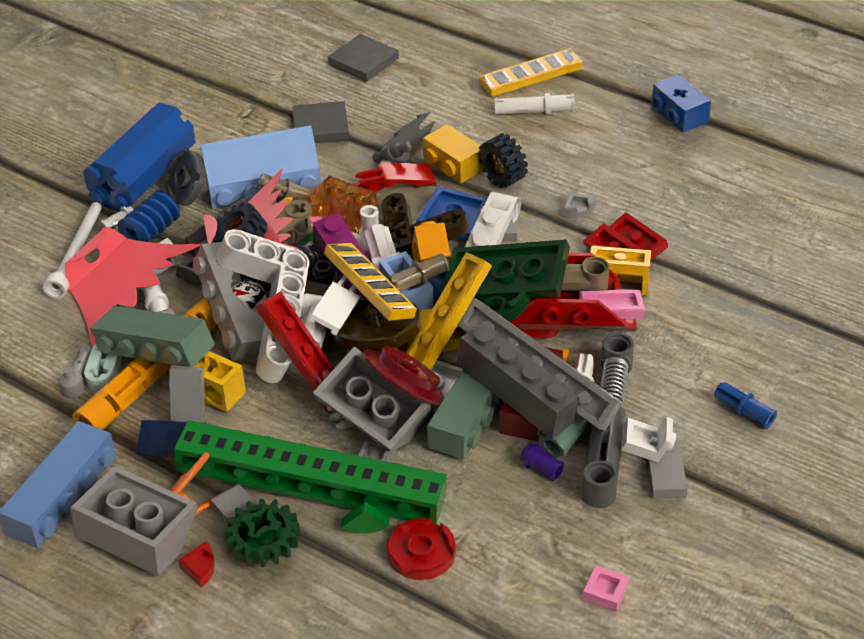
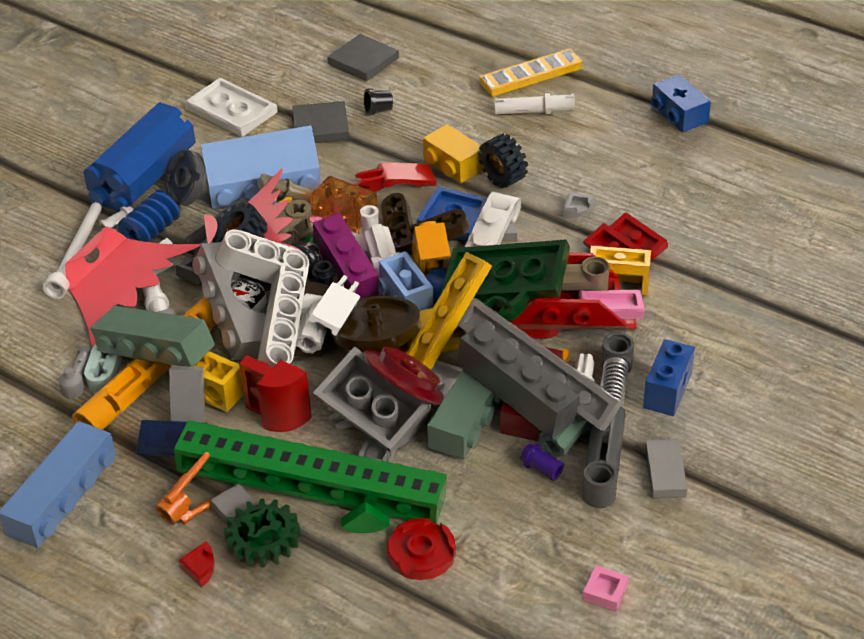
light grey slope [70,465,198,576] -> none
red tile [255,291,335,414] -> none
yellow tile [324,243,417,321] -> none
dark grey piece [372,112,435,163] -> none
dark tan axle [390,253,449,291] -> none
white bracket [621,417,676,463] -> none
blue axle [714,382,777,429] -> none
none -> white tile [184,78,278,137]
none -> red brick [239,355,312,432]
none -> black piece [363,88,393,115]
none -> blue brick [643,339,695,416]

